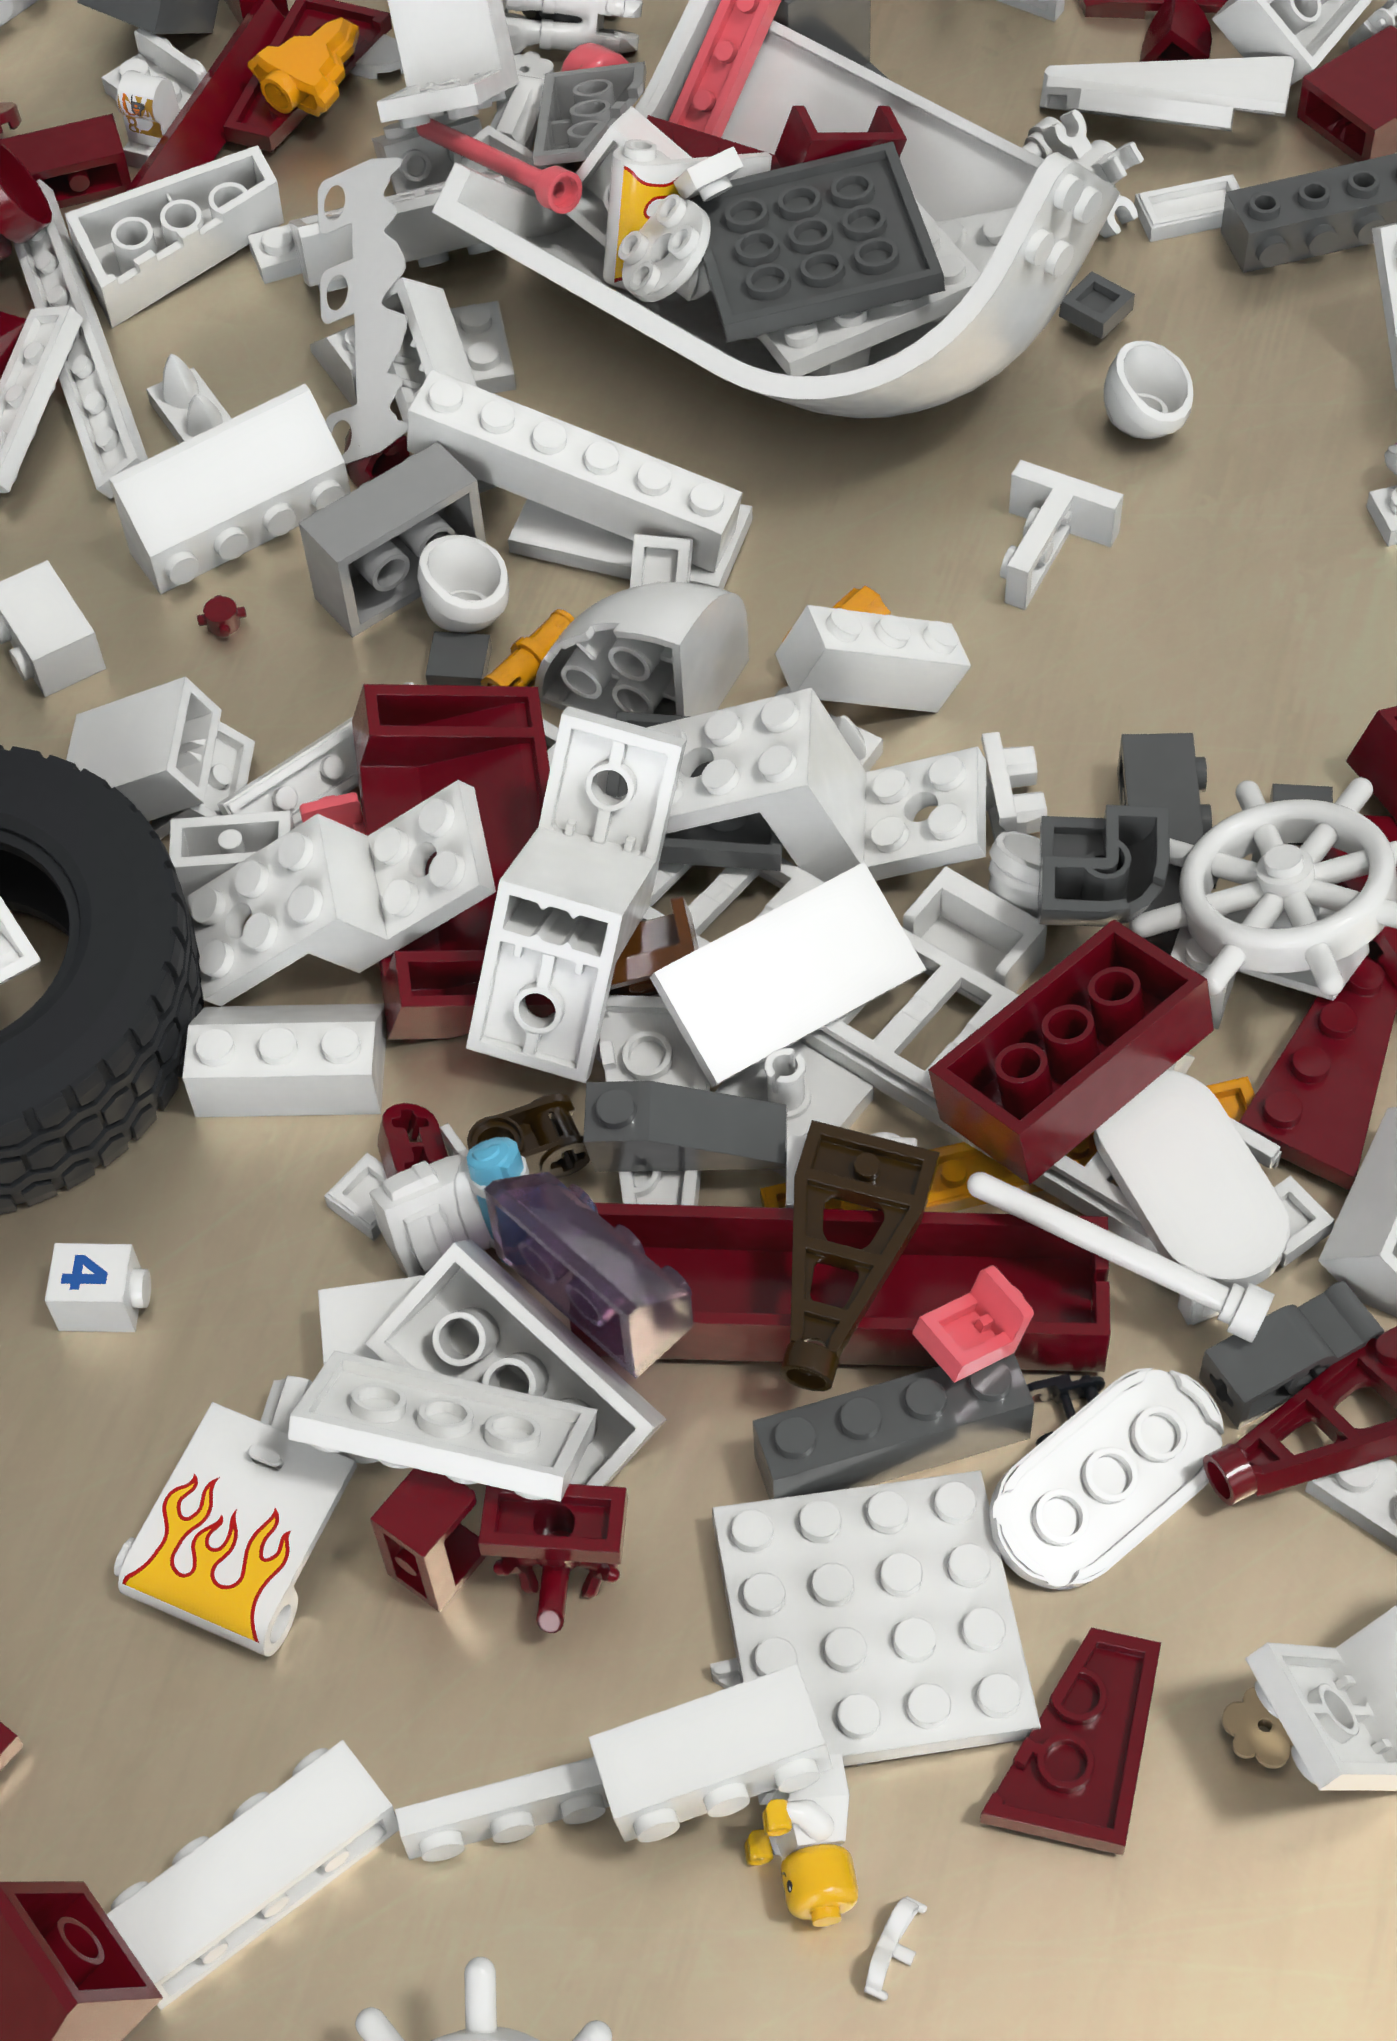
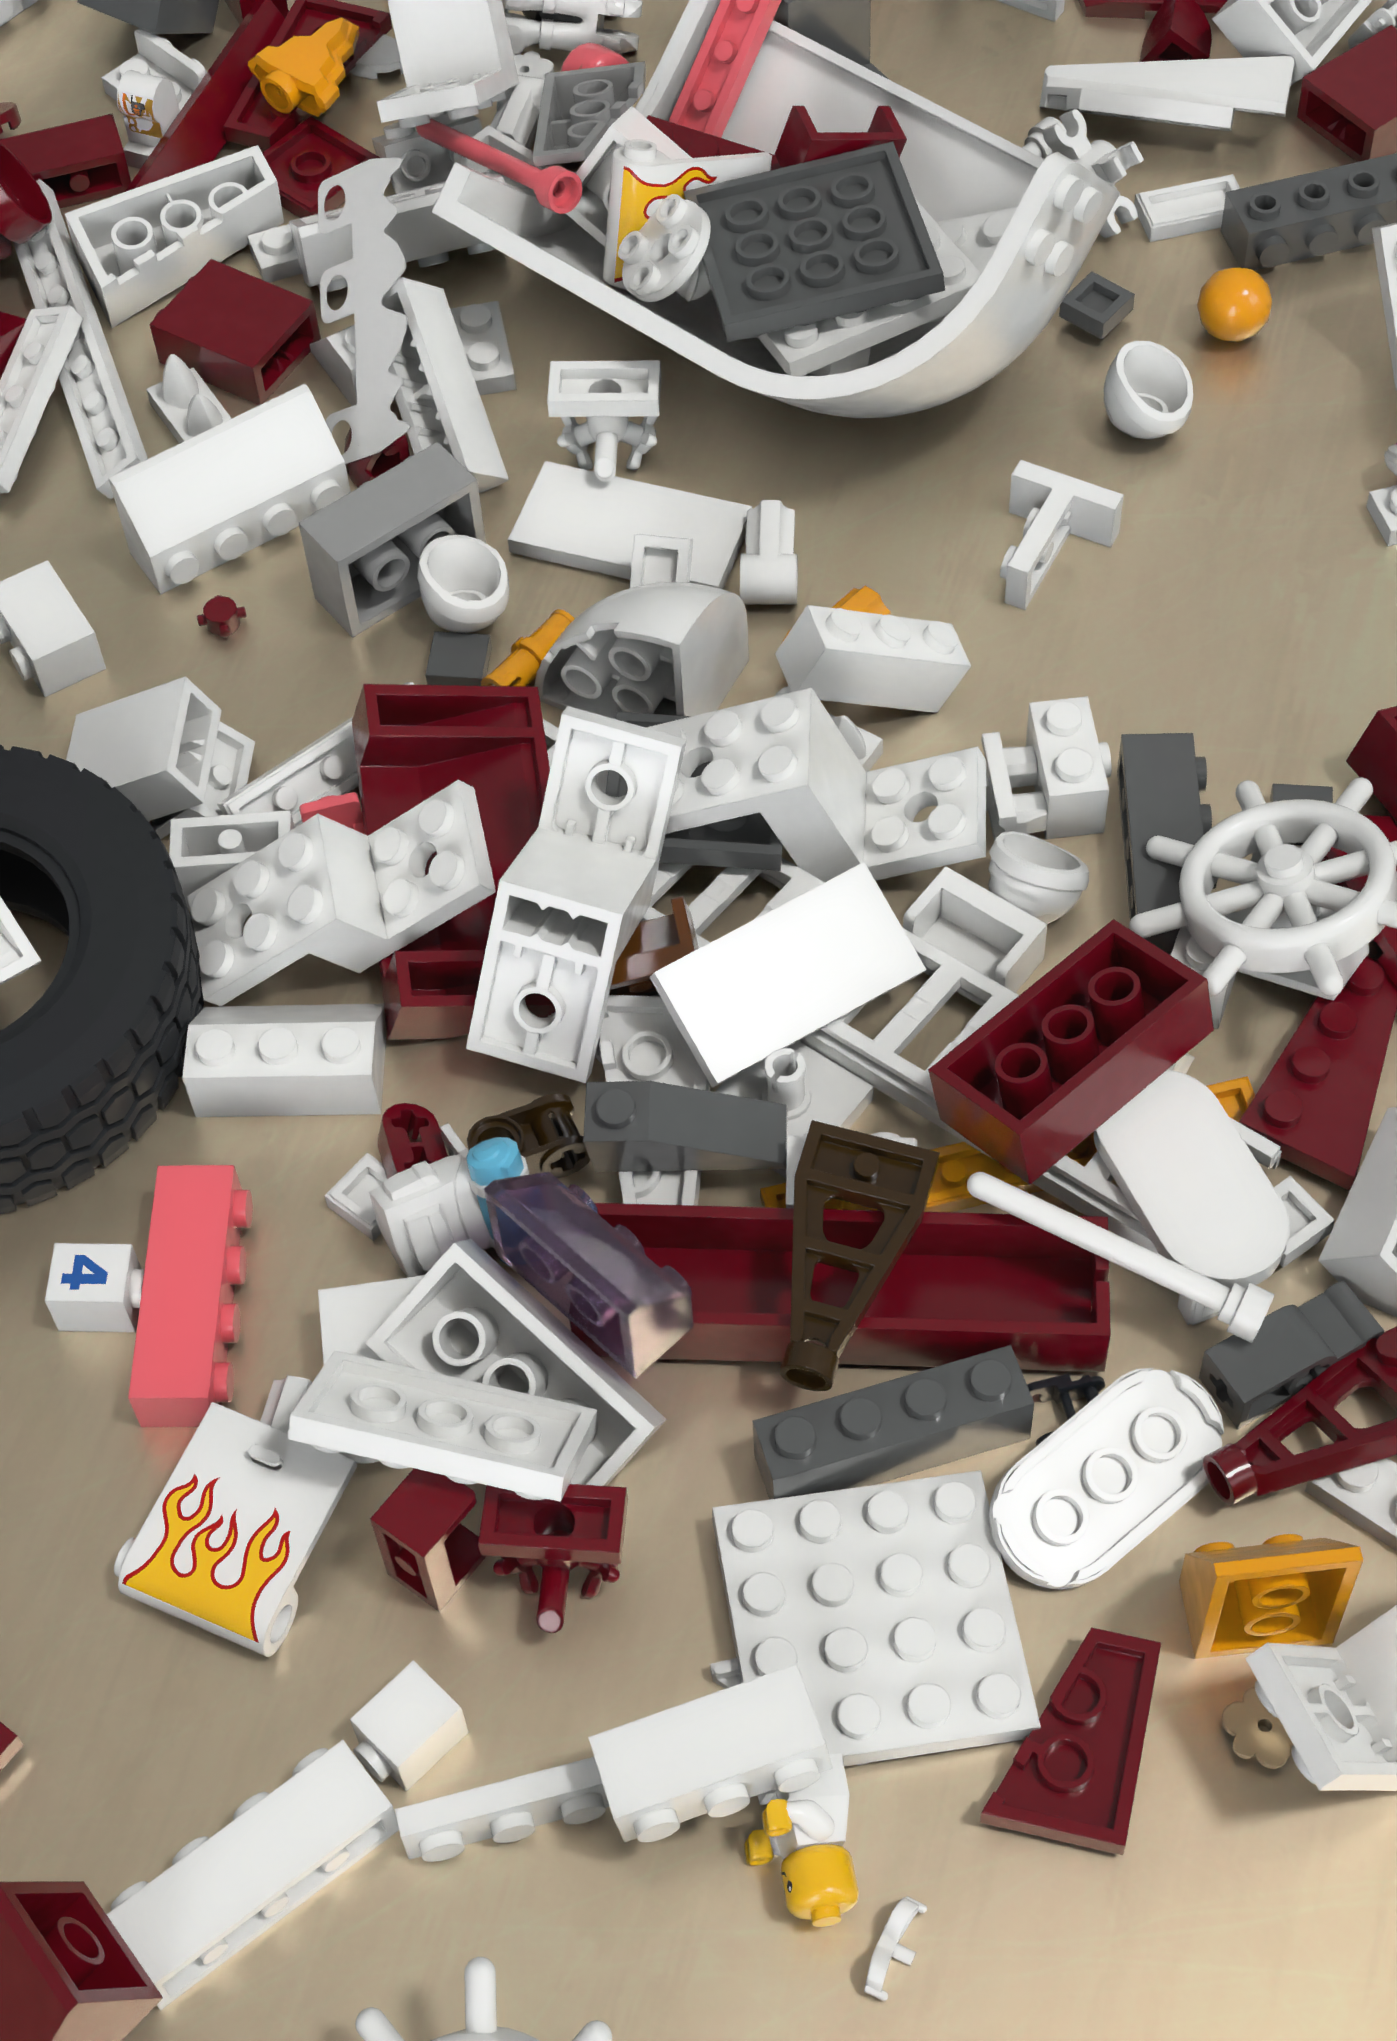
white brick [407,369,743,573] -> none
white plate [673,146,743,202] -> none
coral bracket [912,1265,1034,1383] -> none
dark grey brick [1038,805,1170,927] -> none
none -> coral brick [128,1165,253,1427]
none -> dark red brick [149,259,321,405]
none -> dark red tile [262,116,380,218]
none -> white brick [350,1660,469,1792]
none -> white piece [547,360,661,482]
none -> white piece [740,500,798,605]
none -> white brick [1026,696,1112,839]
none -> light orange slope [1179,1534,1363,1659]
none -> light orange piece [1197,268,1272,342]

